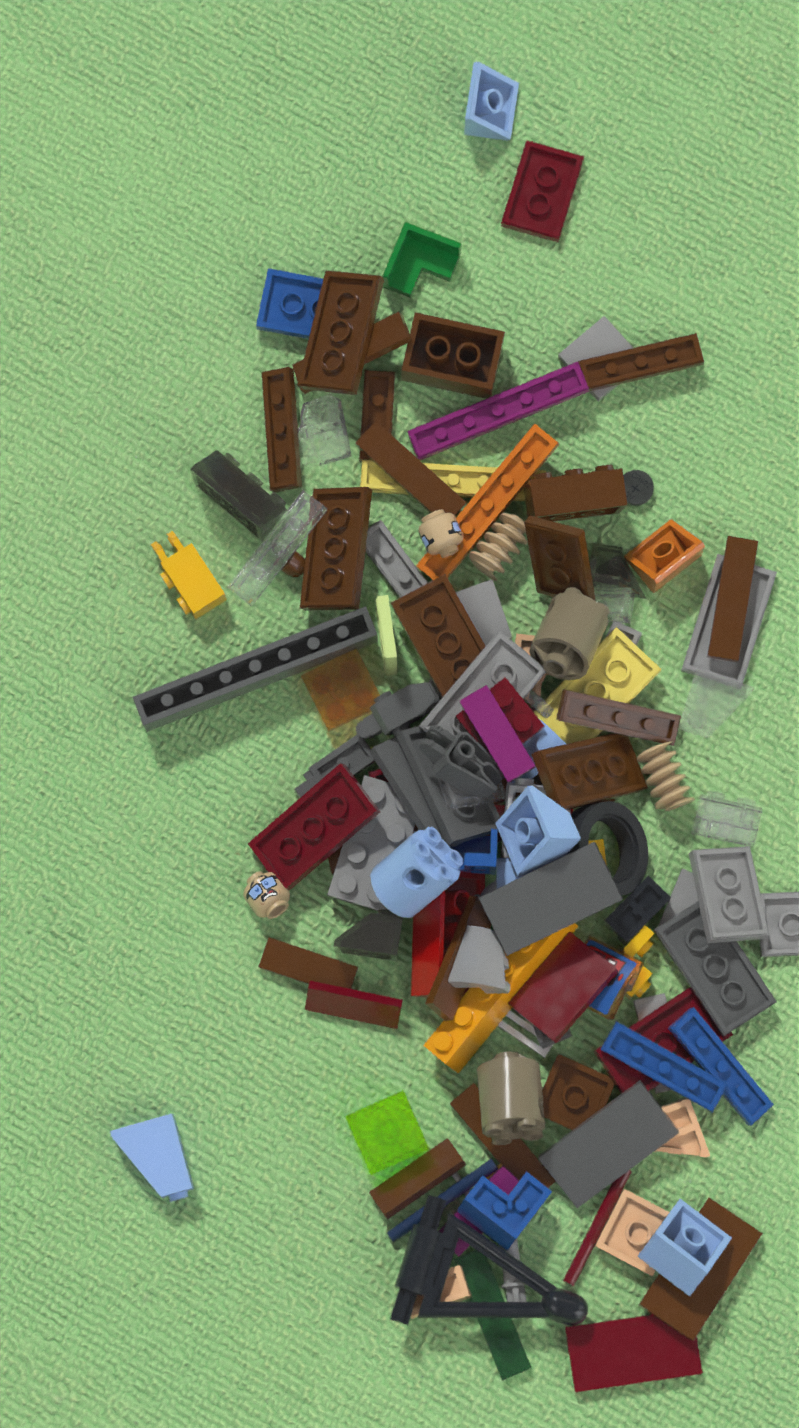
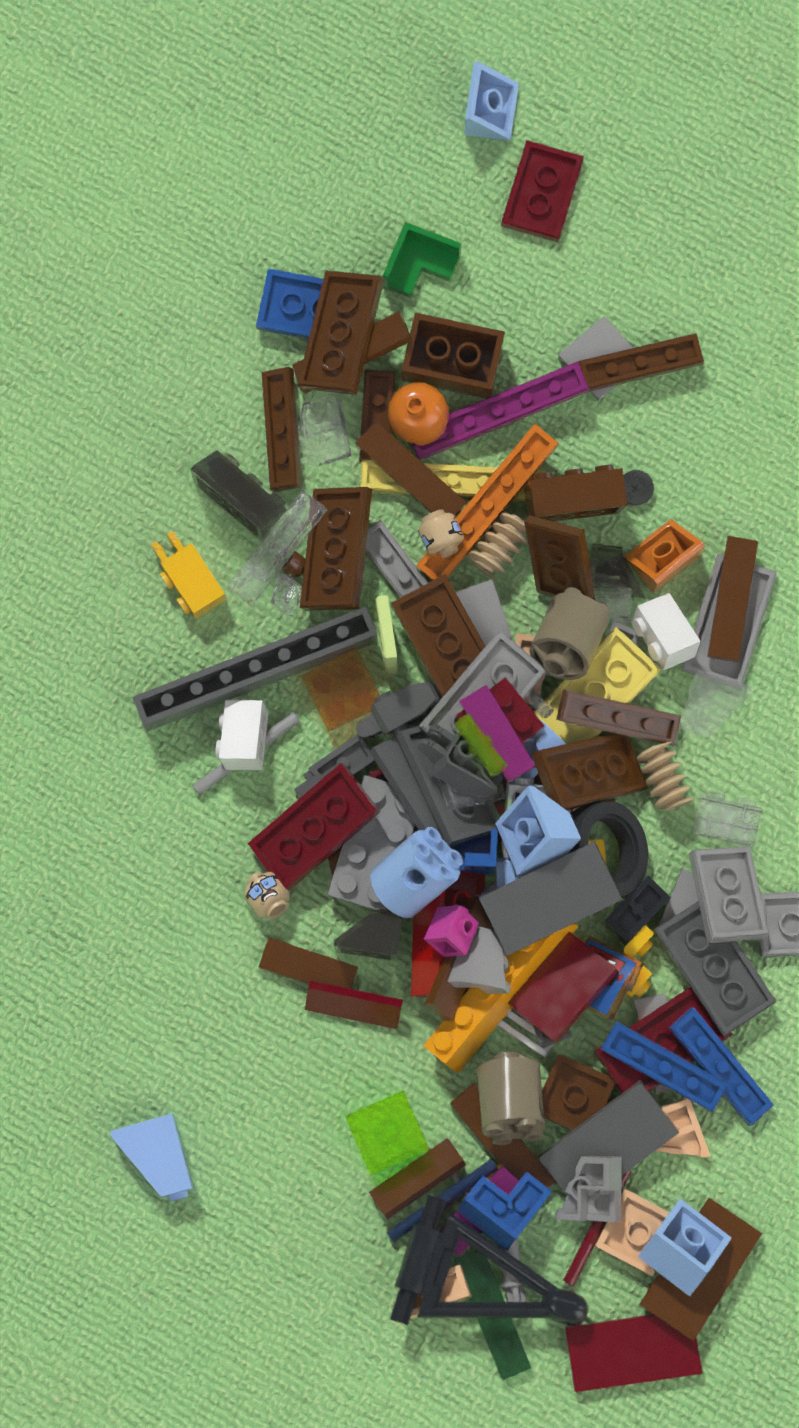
none -> light grey bar [192,712,300,795]
none -> white brick [216,700,268,770]
none -> clear plate [271,574,302,616]
none -> orange cylinder [388,382,450,446]
none -> dark pink brick [424,905,479,957]
none -> clear neon green pin [454,714,508,777]
none -> light grey slope [555,1156,622,1222]
none -> white brick [632,593,701,670]

